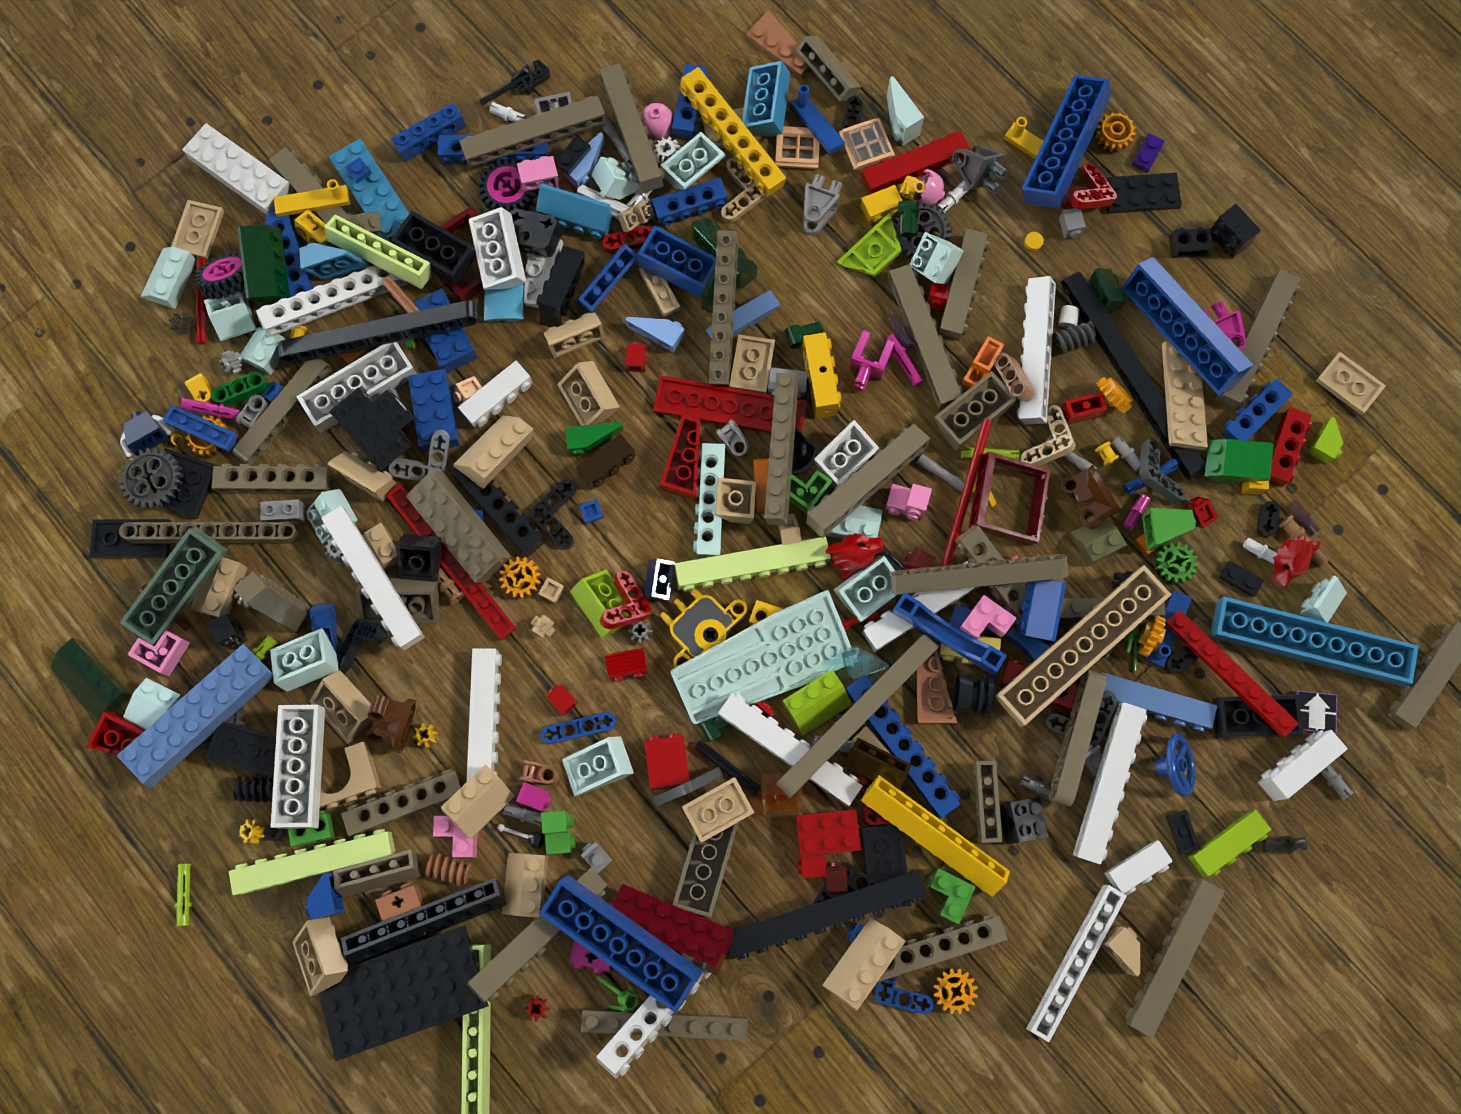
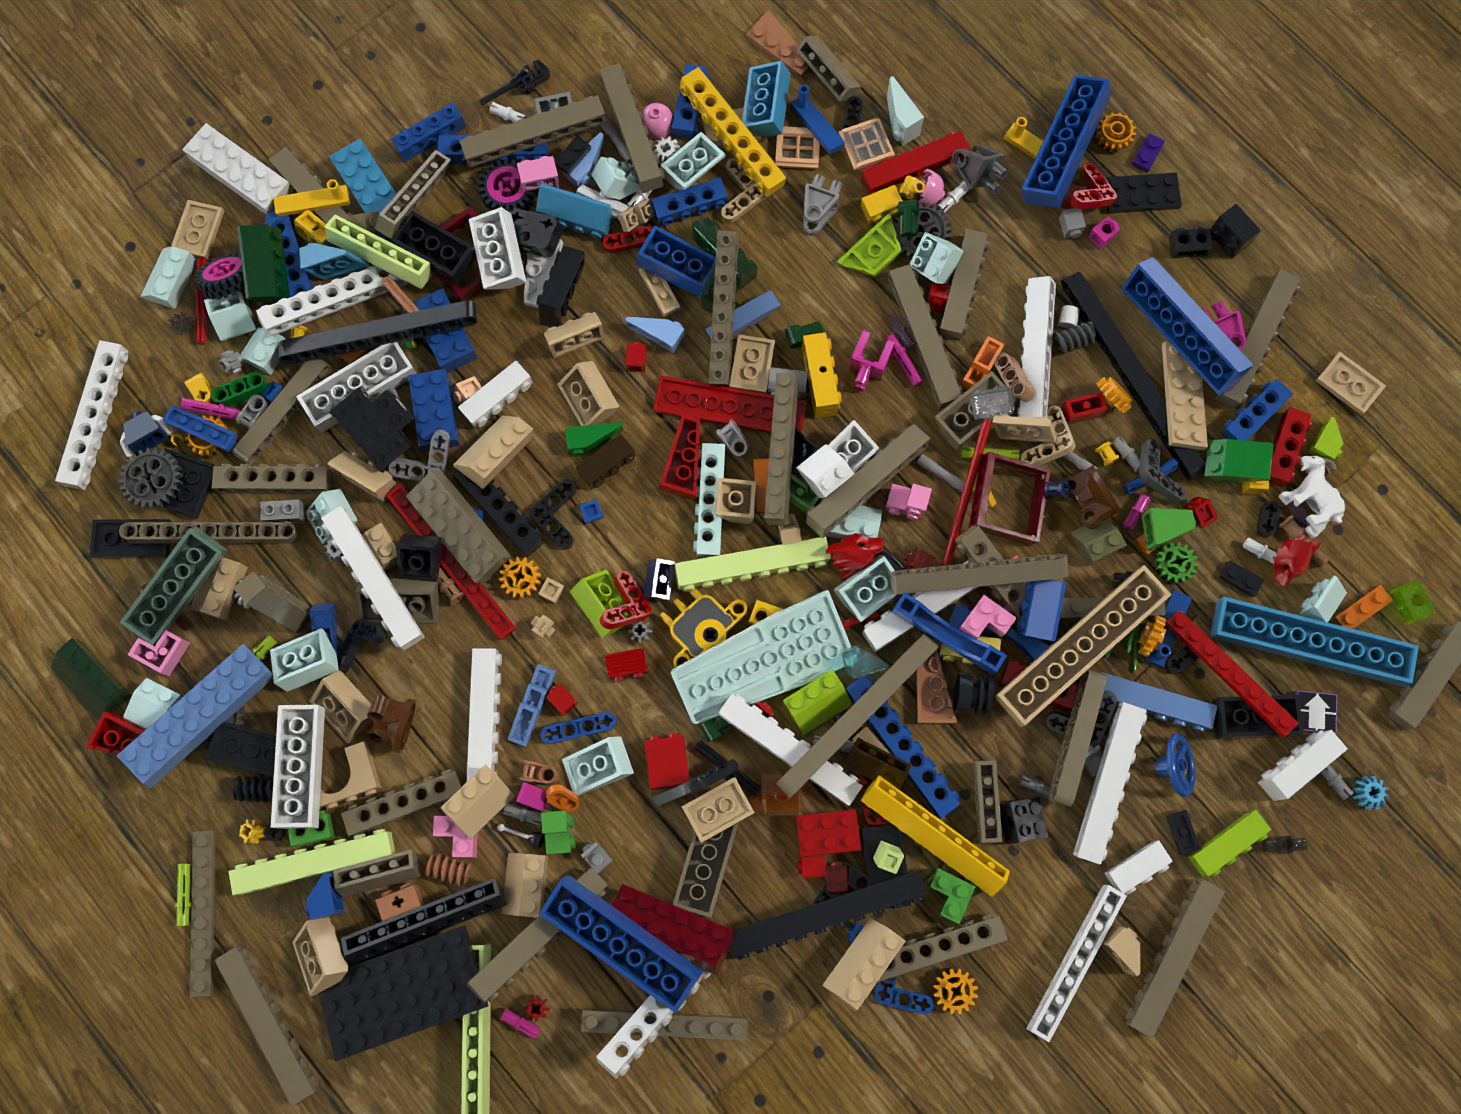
black brick [208,614,248,650] -> none
blue plate [345,157,372,184] -> none
yellow gear [413,723,439,748] -> none
medium azure slope [484,284,524,323] -> none
dark pink brick [569,940,611,974] -> none
blue brick [574,244,637,313] -> none
bright green plant [597,975,640,1013] -> none
yellow tile [1024,232,1044,251] -> none
clear green slope [1088,268,1127,314] -> none
none -> white brick [55,340,128,490]
none -> dark tan plate [190,830,215,997]
none -> dark tan brick [215,946,320,1106]
none -> dark tan brick [375,150,451,239]
none -> dark pink axle [500,1008,540,1039]
none -> medium blue slope [508,664,557,747]
none -> orange plate [545,785,580,812]
none -> black hinge [690,759,739,792]
none -> white slope [796,444,855,498]
none -> yellowish green brick [873,841,904,874]
none -> clear brick [970,386,1015,420]
none -> tan plate [992,414,1057,443]
none -> dark blue bush [1044,481,1070,498]
none -> dark pink brick [1088,216,1121,250]
none -> white animal [1278,456,1345,538]
none -> orange plate [1333,585,1393,629]
none -> medium azure gear [1352,776,1389,810]
none -> clear neon green brick [1389,579,1436,626]

